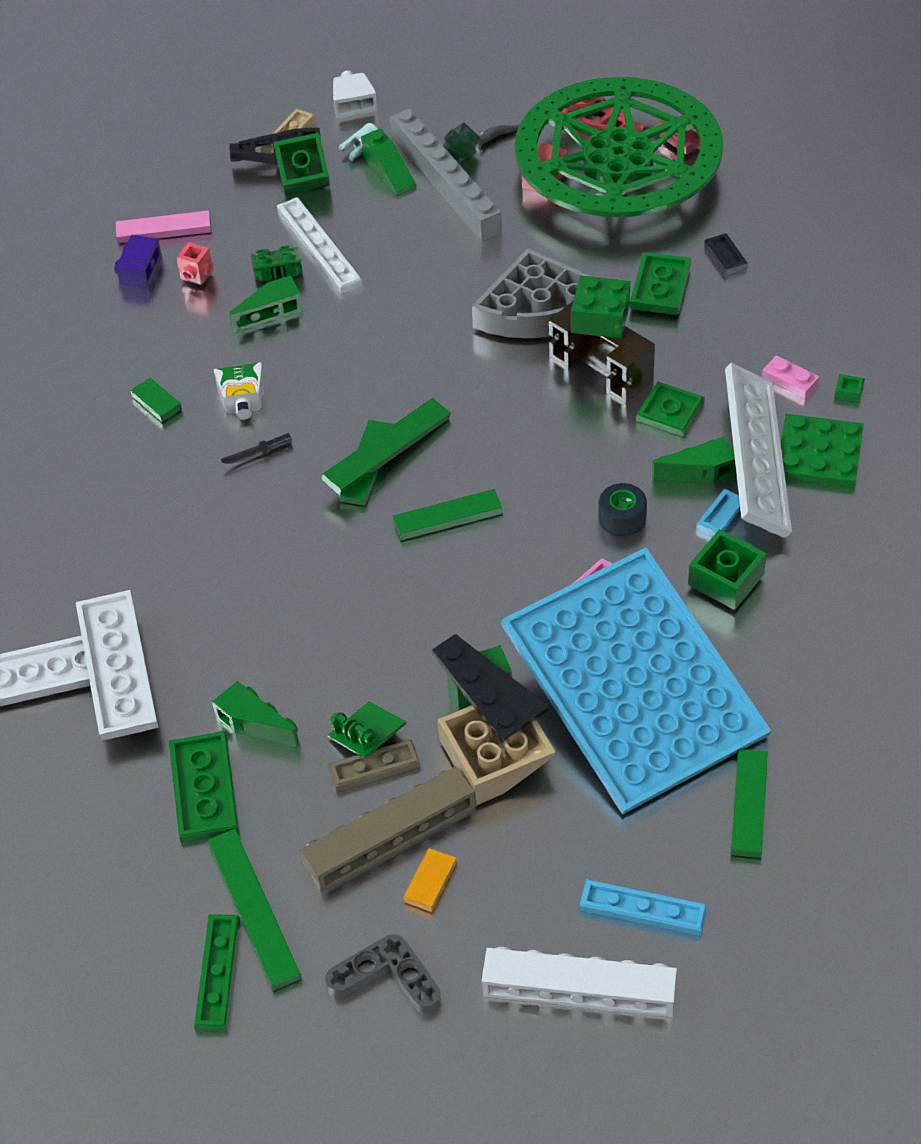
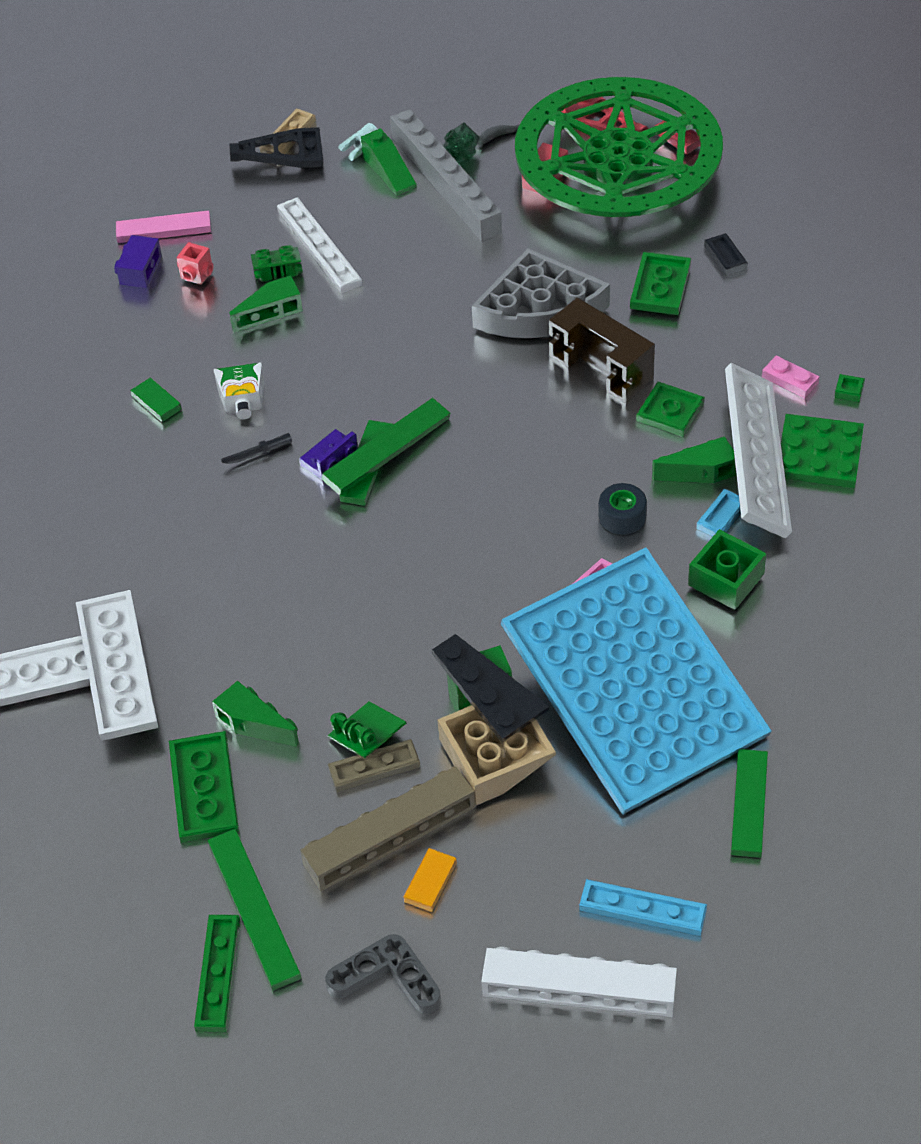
green brick [274,133,330,195] -> none
white torso [333,70,378,118] -> none
green tile [393,489,503,541] -> none
green brick [571,275,631,339] -> none
none -> dark purple bracket [299,429,358,480]

